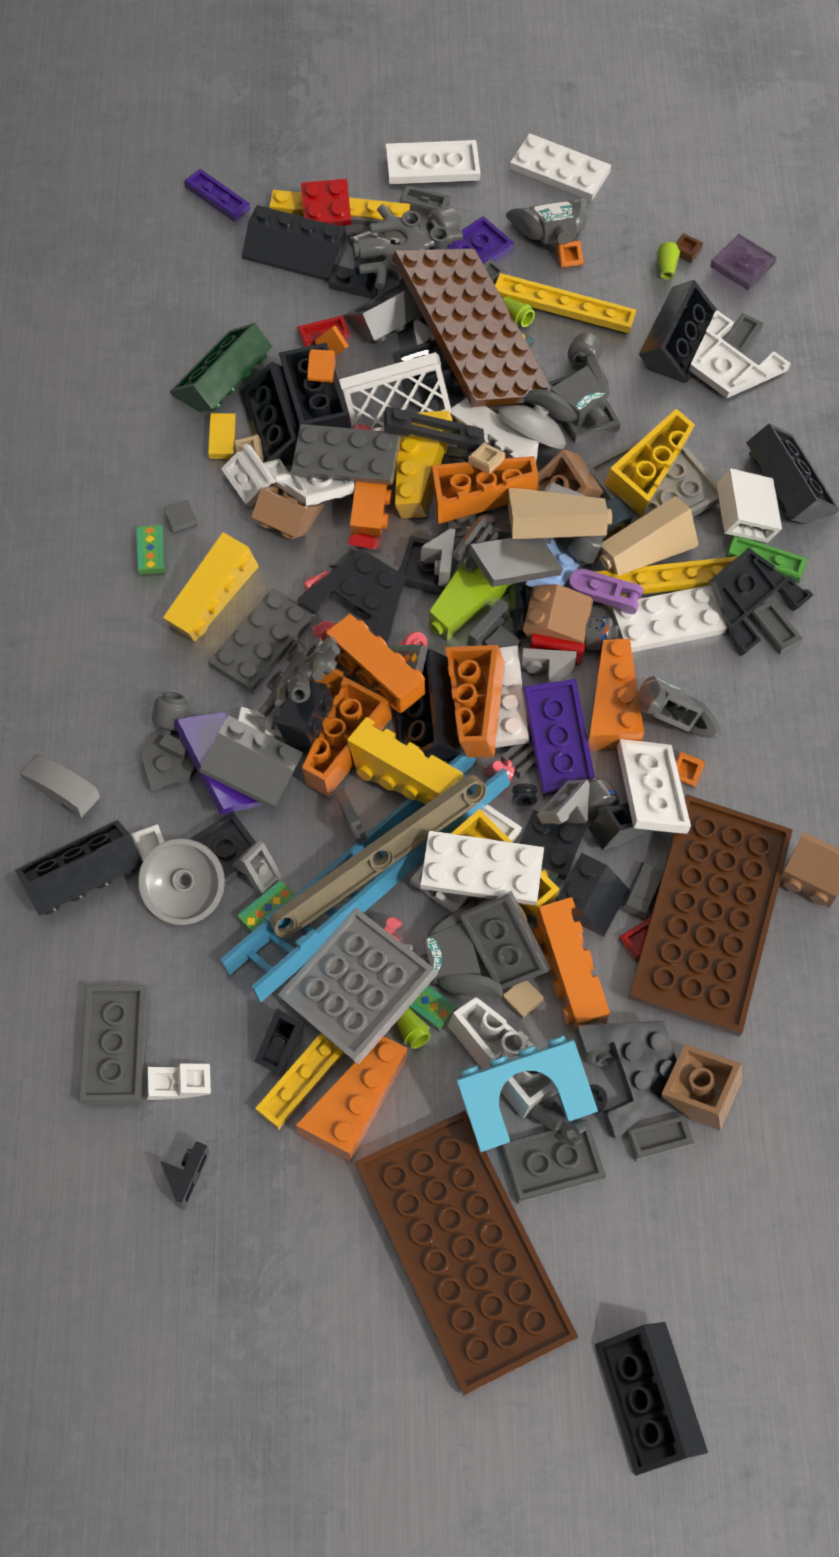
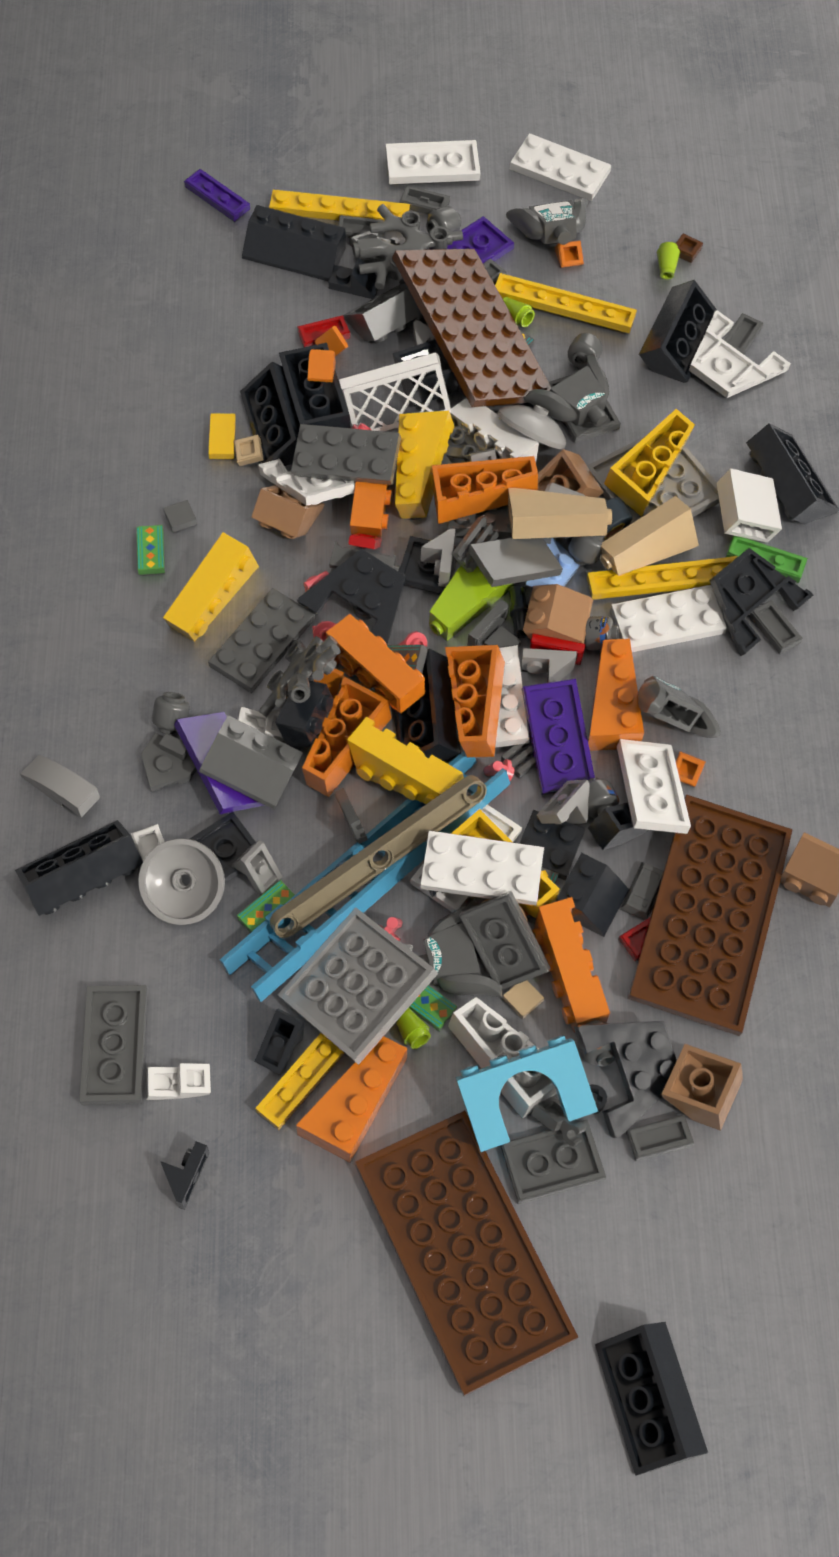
dark green slope [170,323,273,412] -> none
white plate [221,443,276,507] -> none
red plate [301,179,352,226] -> none
black container [384,406,485,452] -> none
tan tile [468,443,505,474] -> none
black bush [512,783,537,806] -> none
medium lavender plate [569,569,643,614] -> none
clear purple plate [710,234,777,290] -> none

